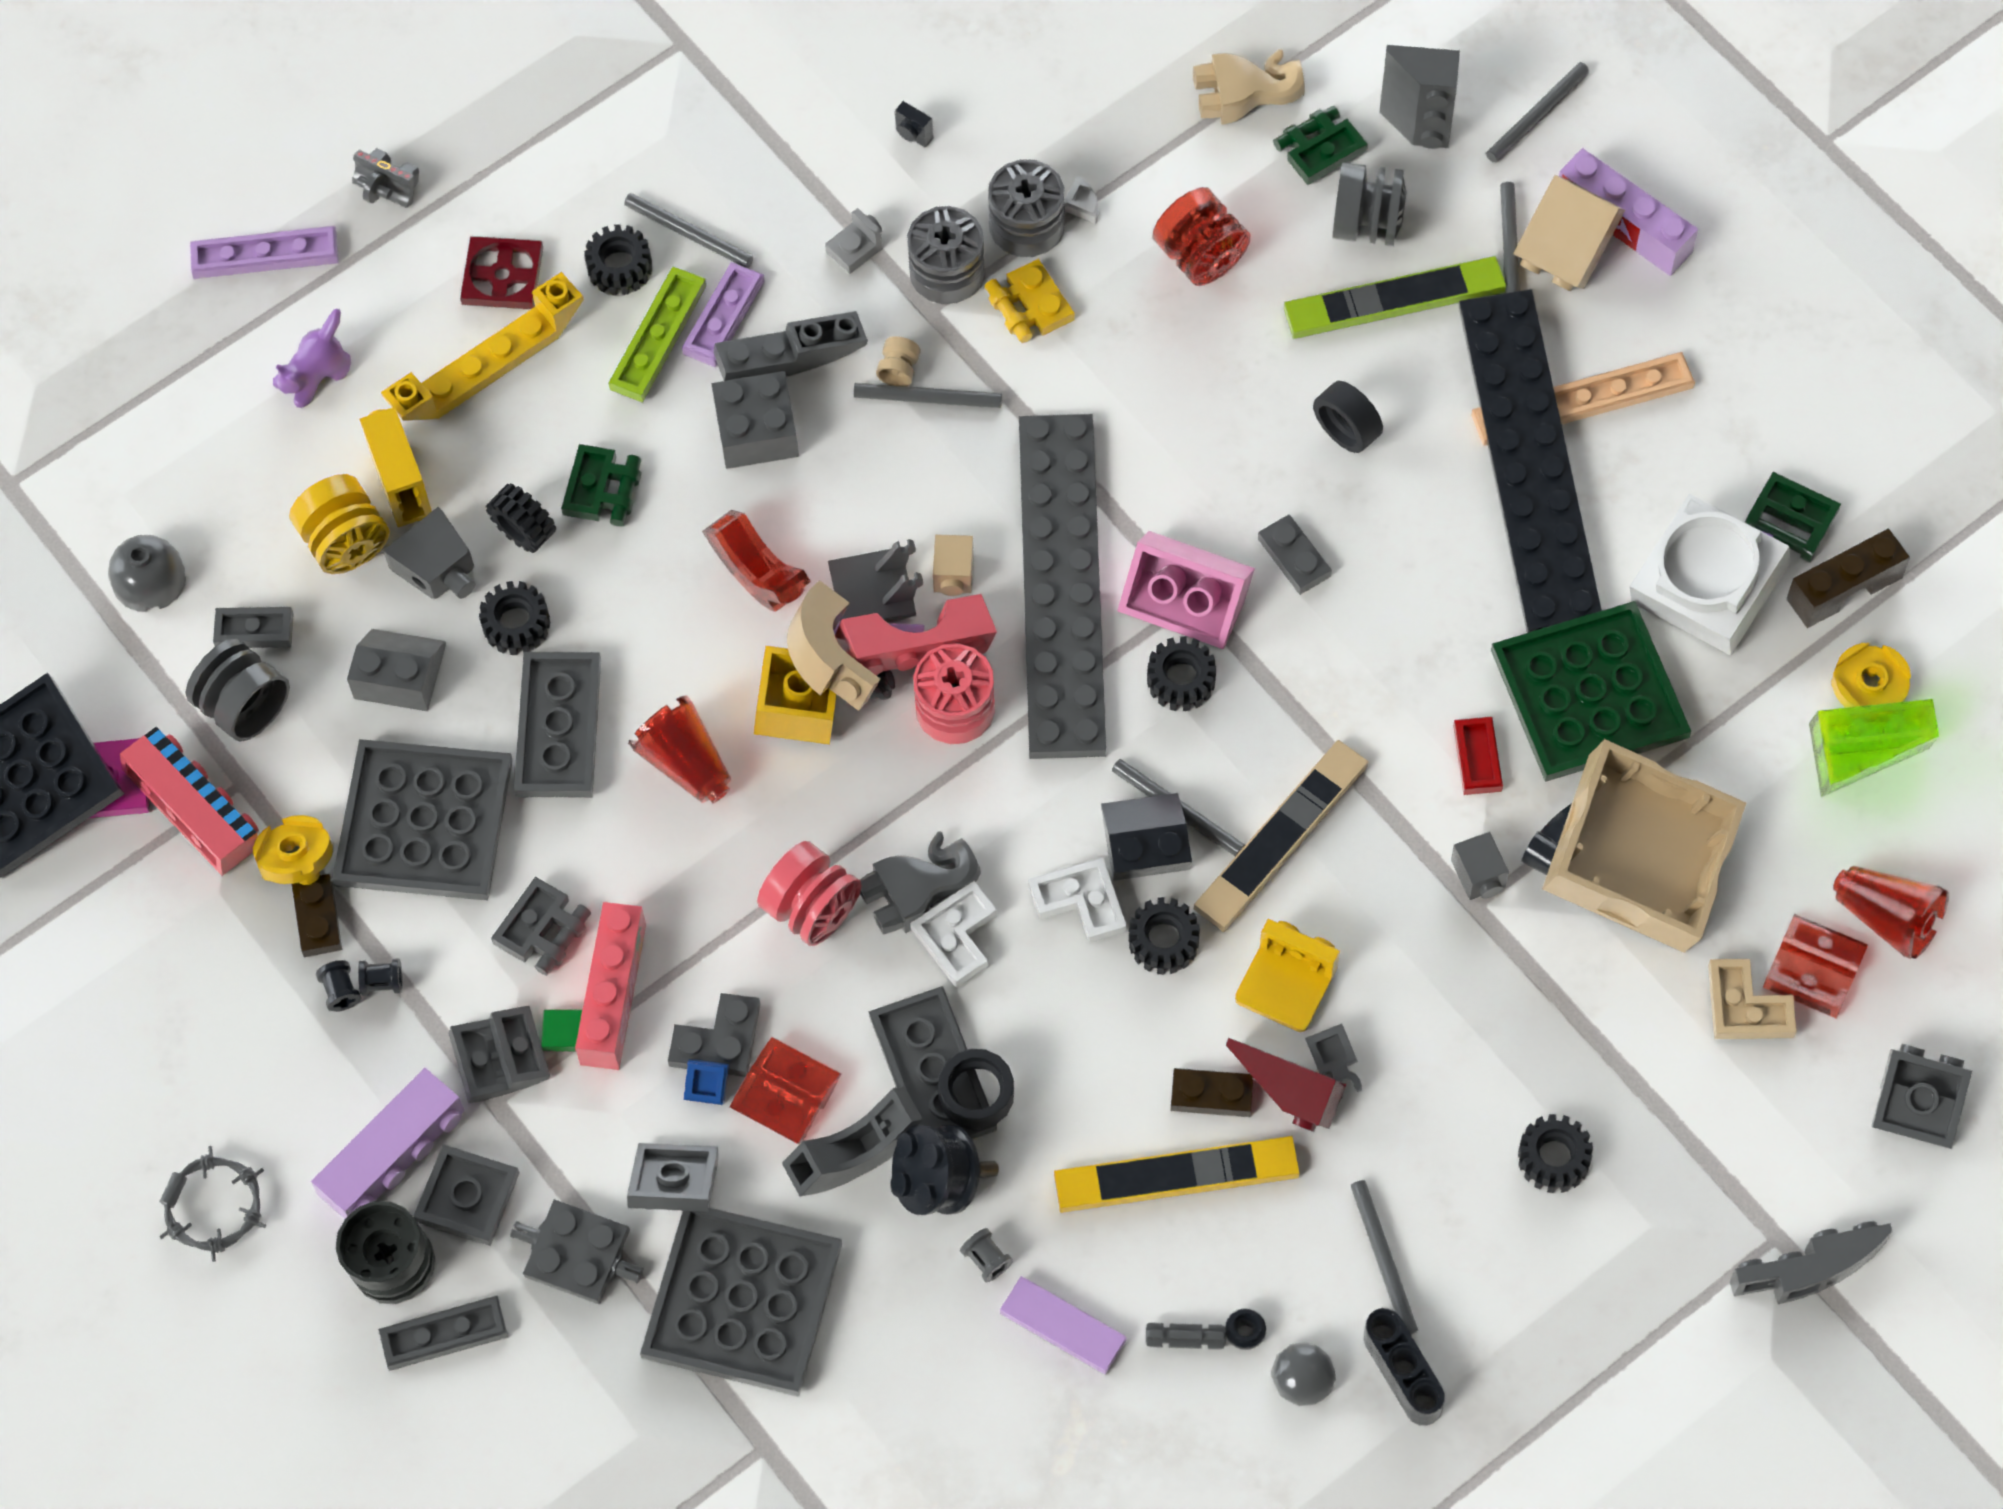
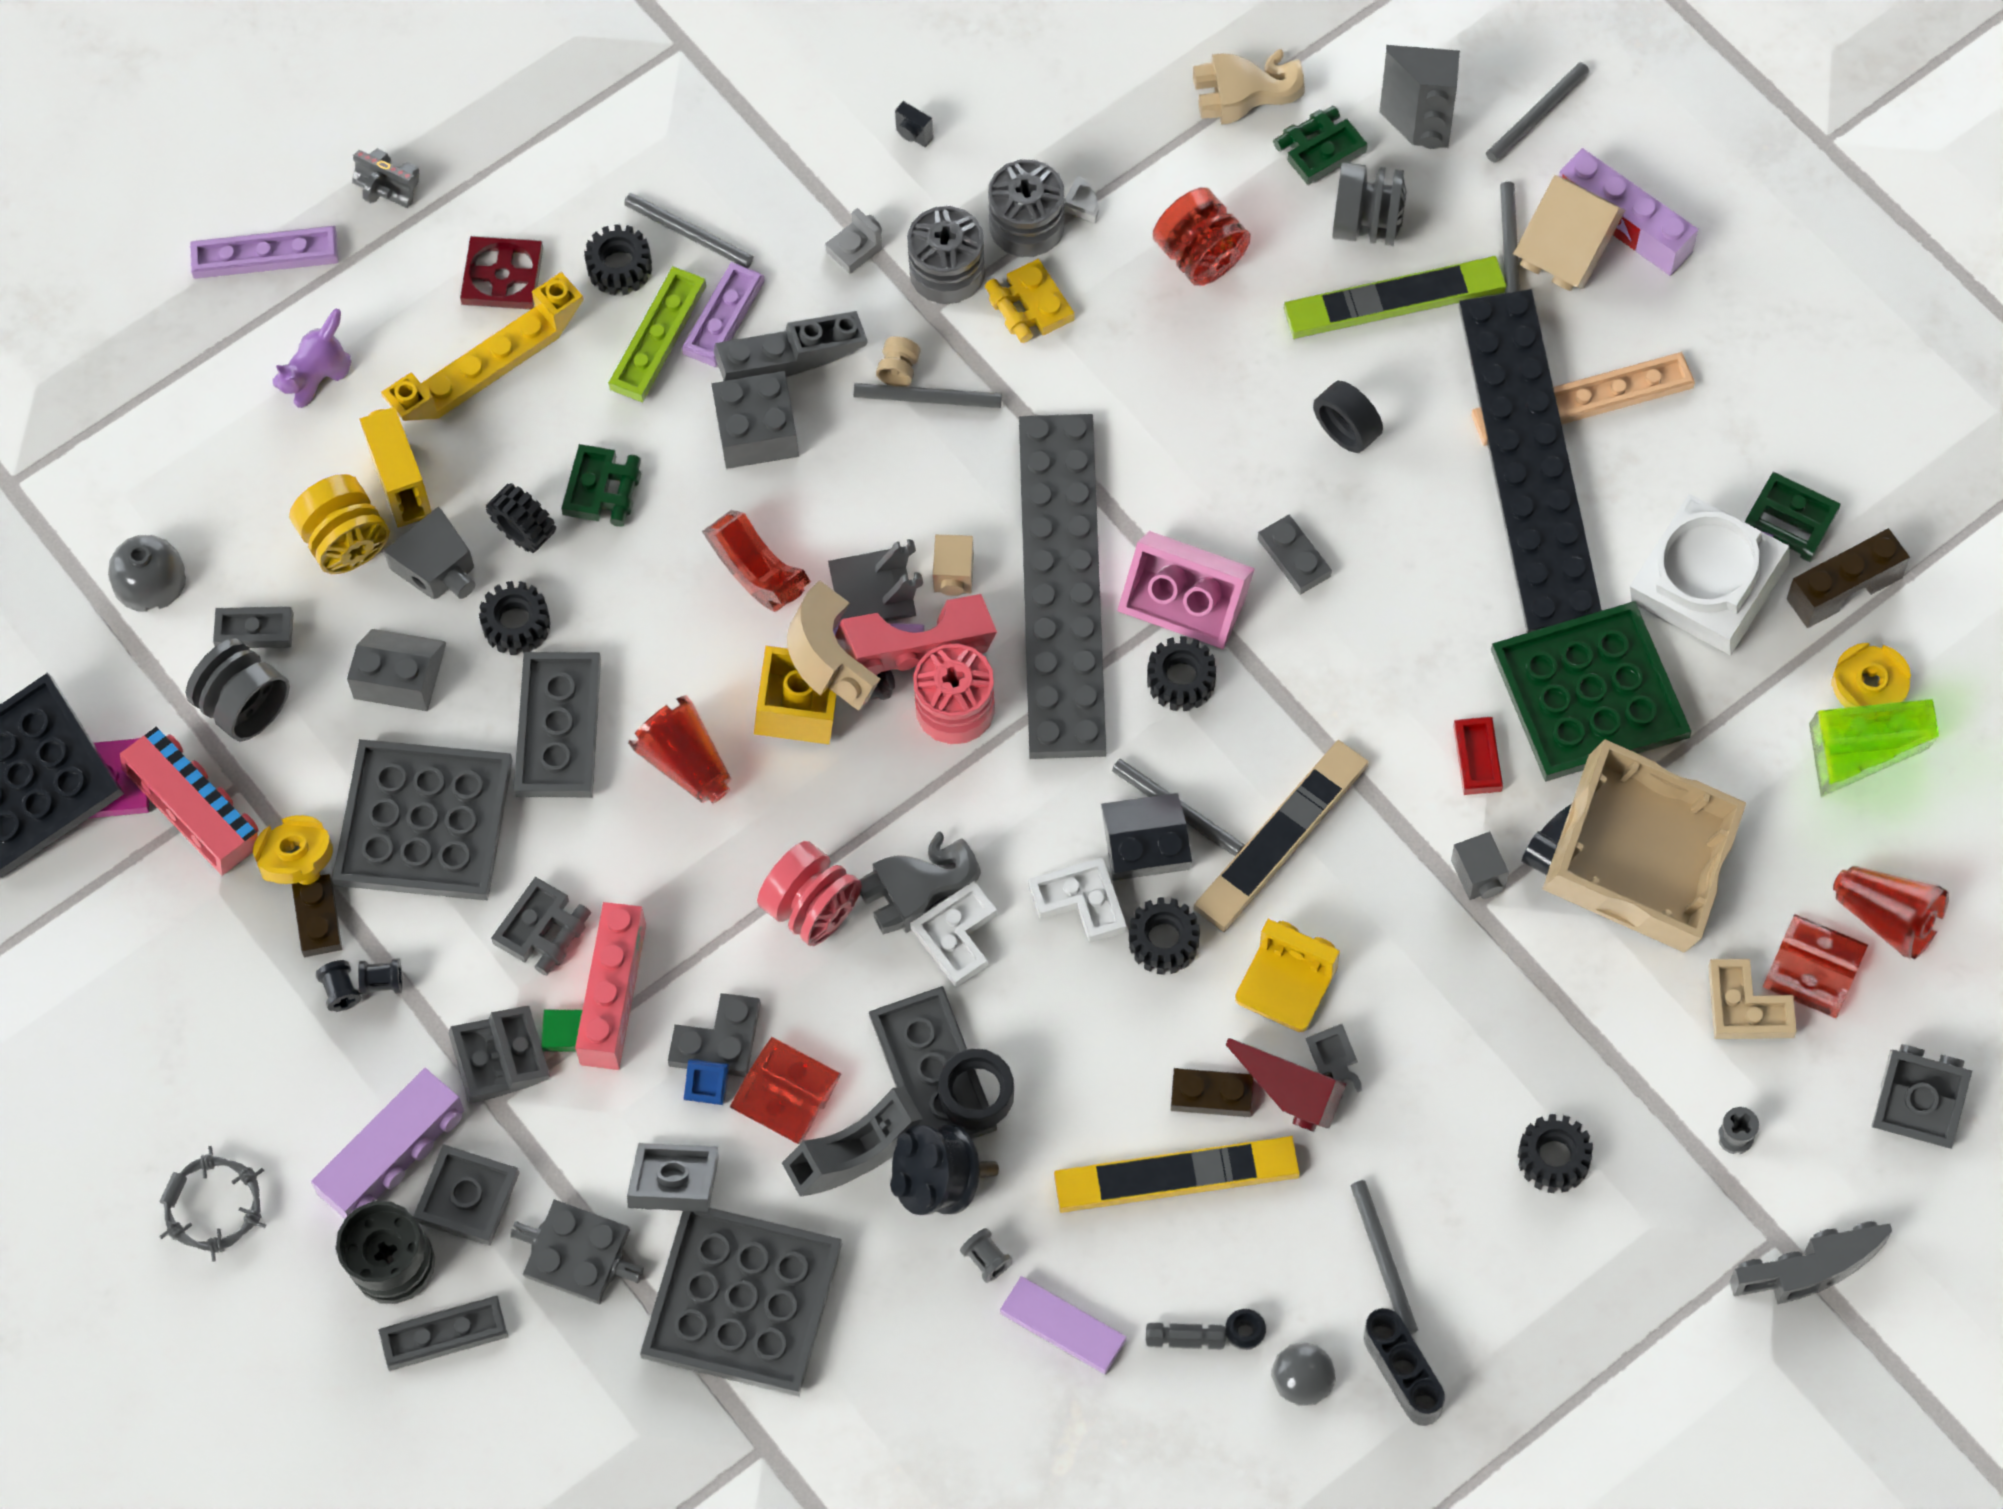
none -> dark grey bush [1718,1107,1759,1154]

